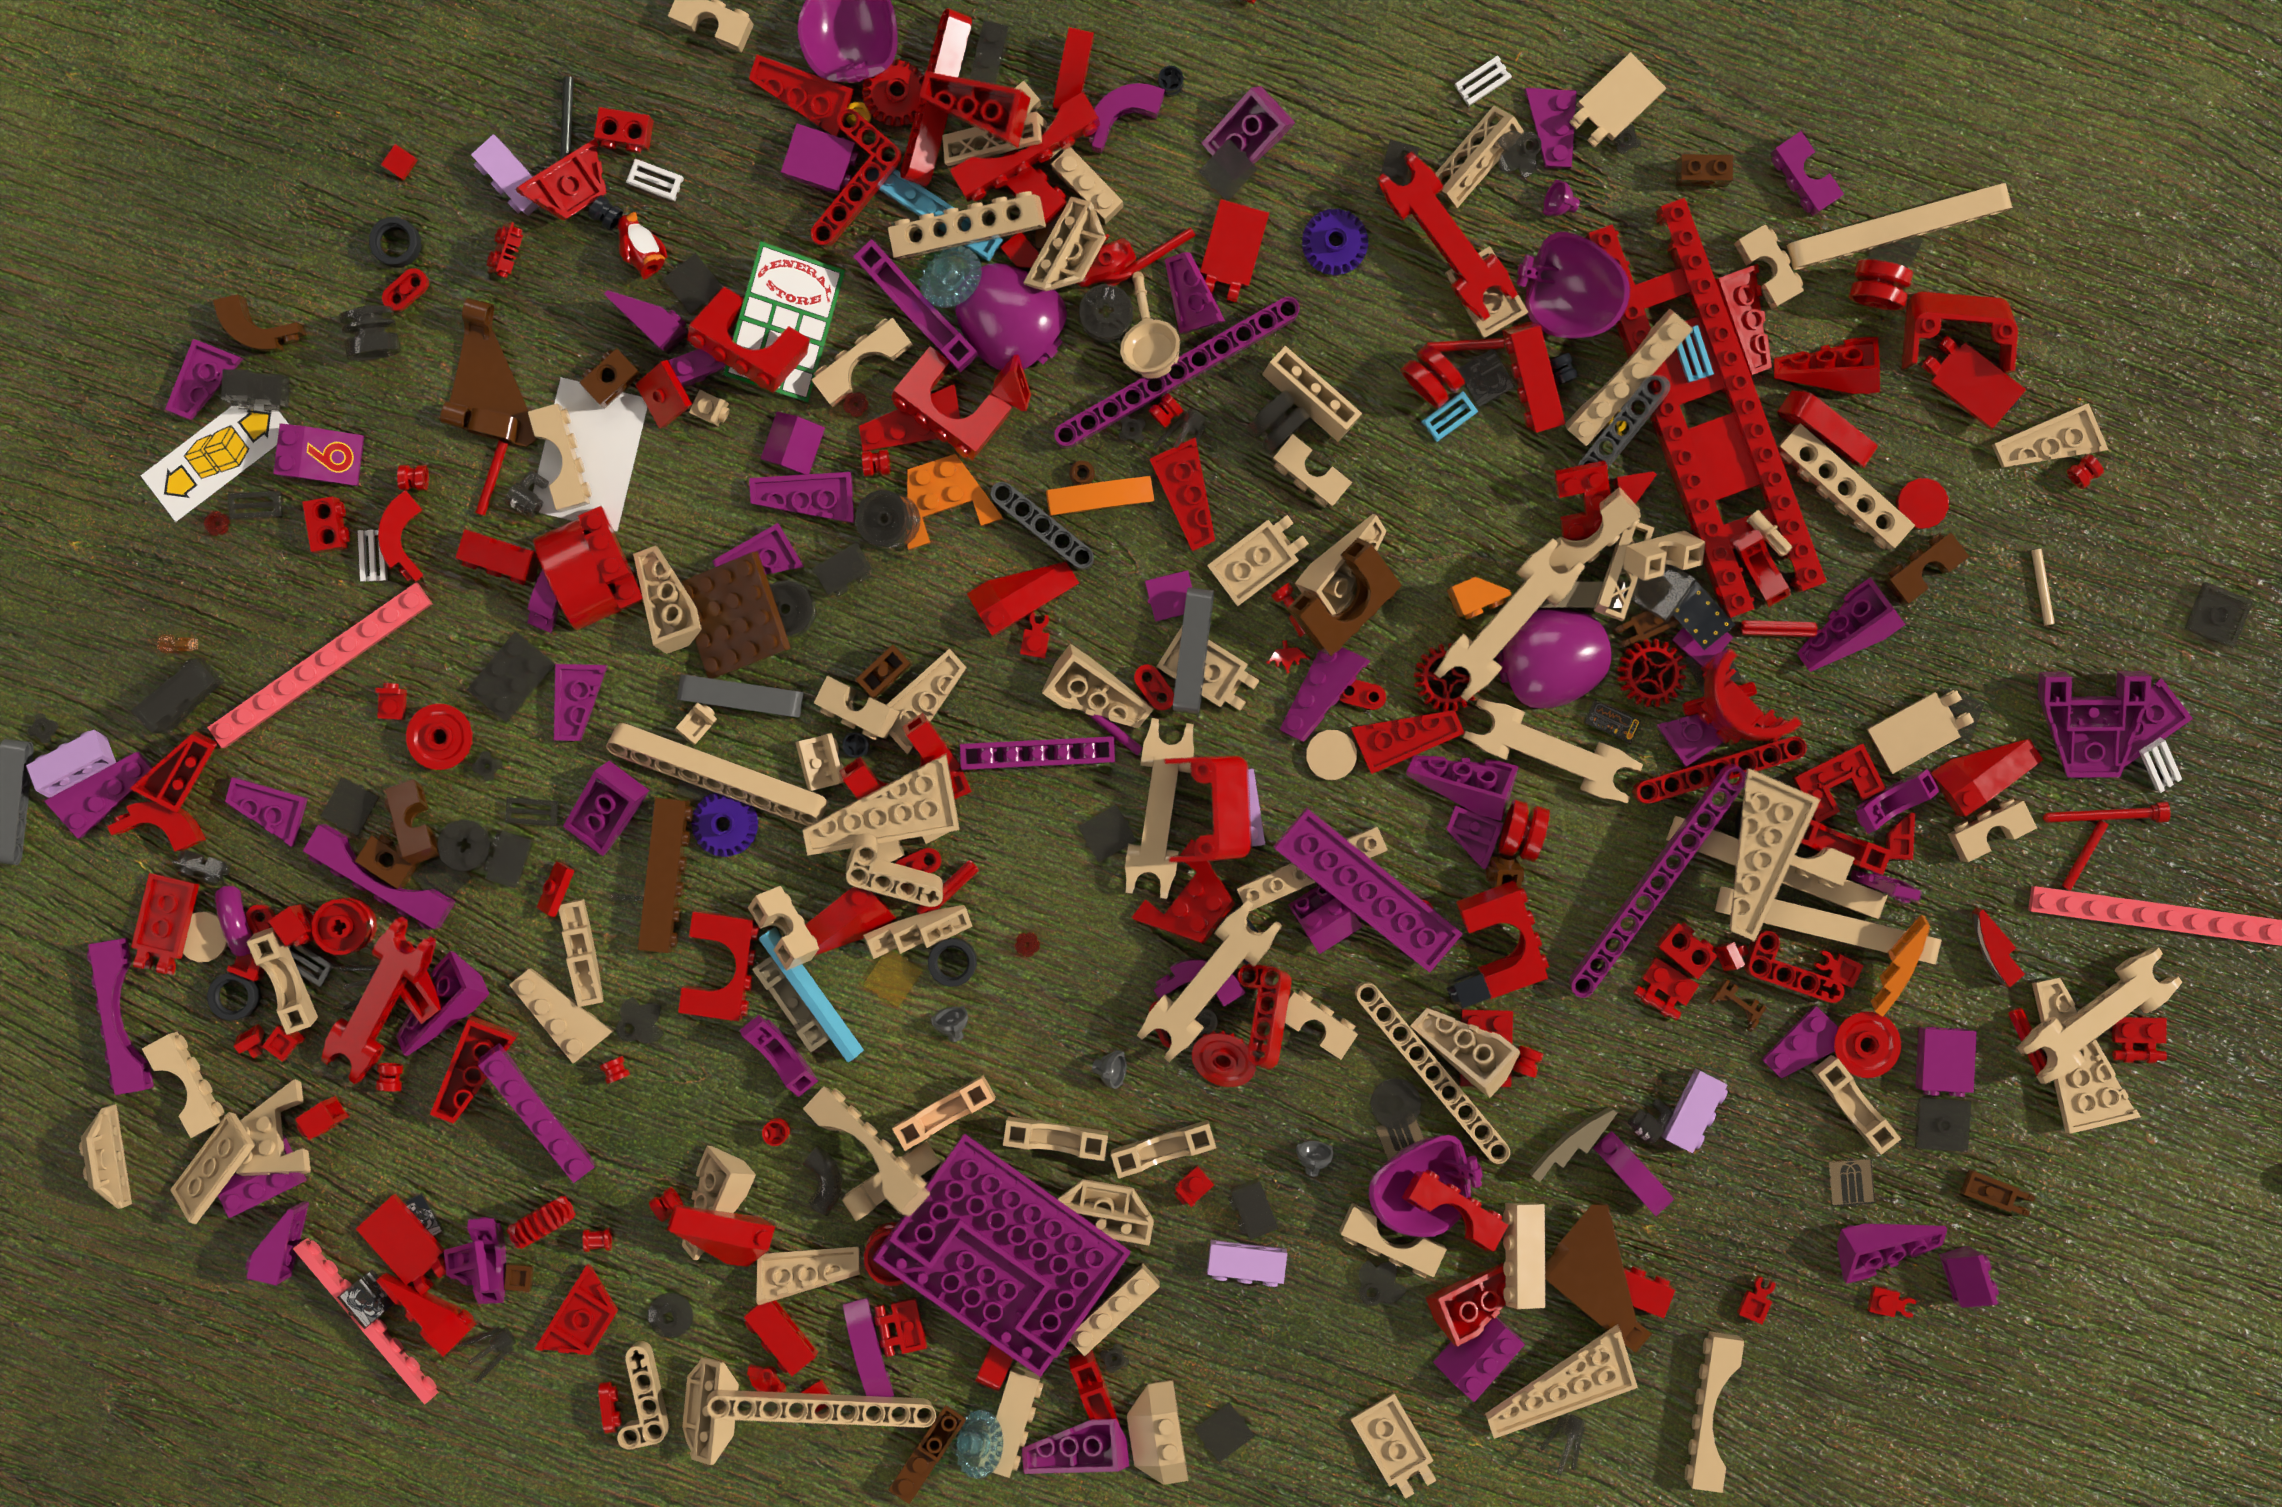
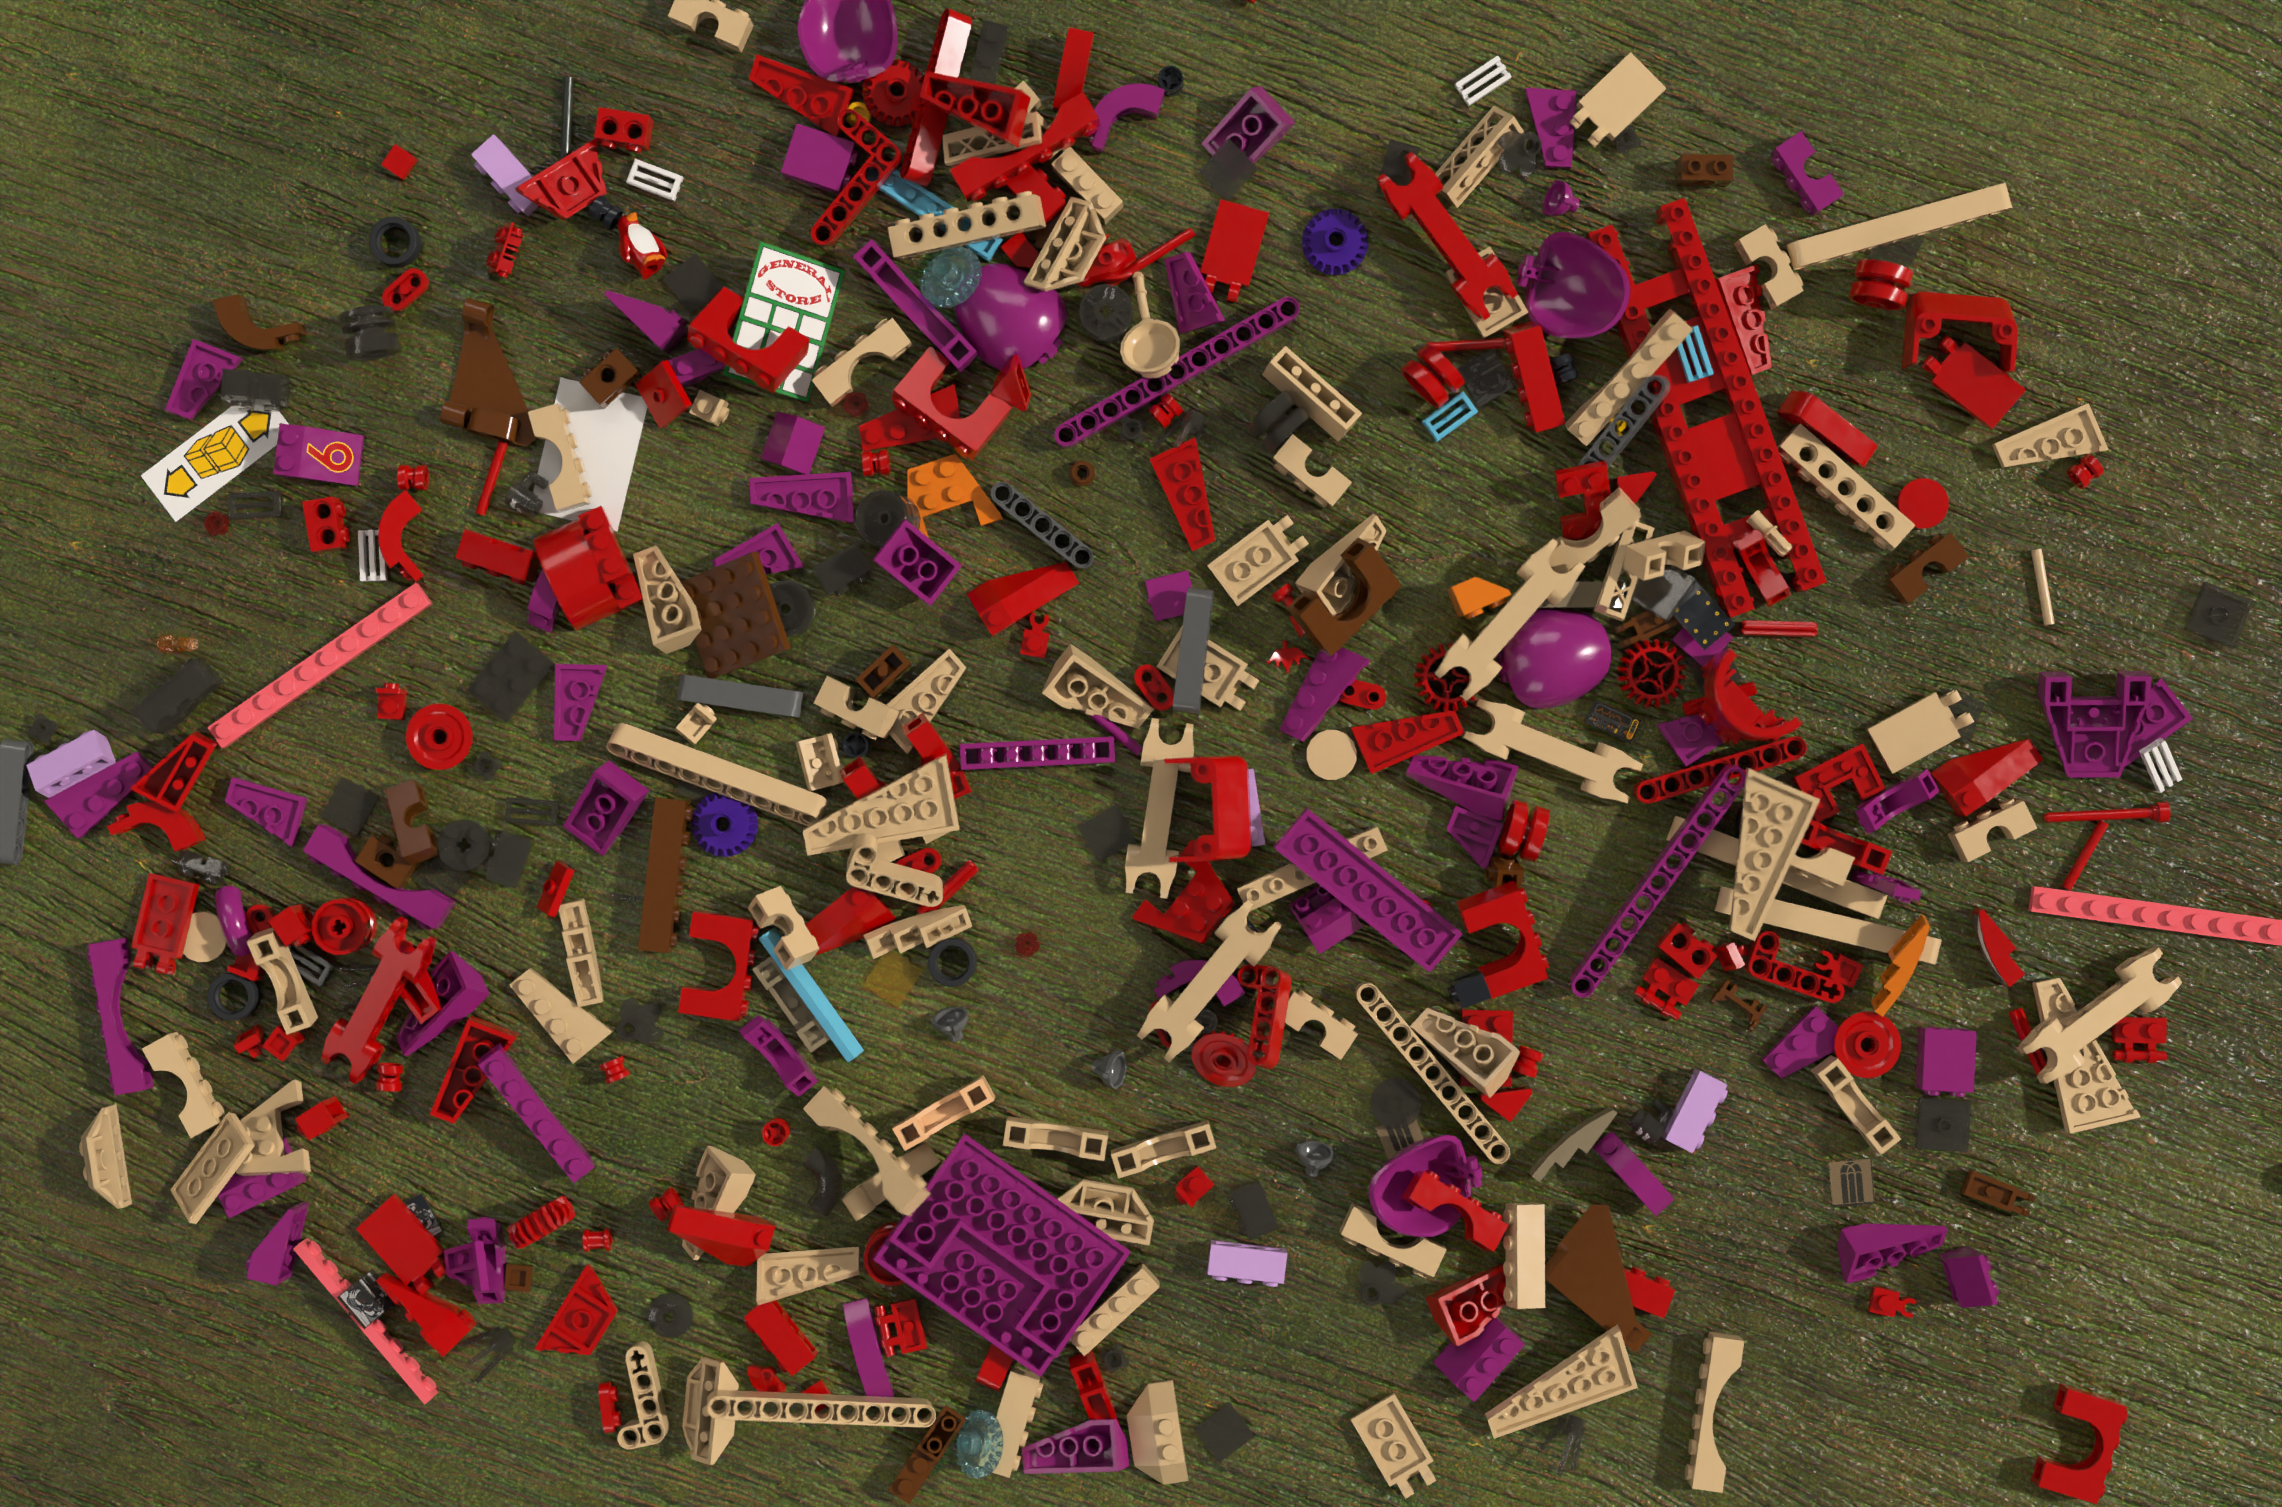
orange slope [1046,476,1154,516] -> none
red plate [1737,1275,1775,1325] -> none
red wedge [1774,337,1880,394] -> none
magenta wedge [1797,577,1906,672] -> none
red tile [1886,813,1915,860] -> none
none -> magenta slope [873,519,962,606]
none -> red slope [1478,1086,1532,1122]
none -> red arch [2031,1383,2127,1504]

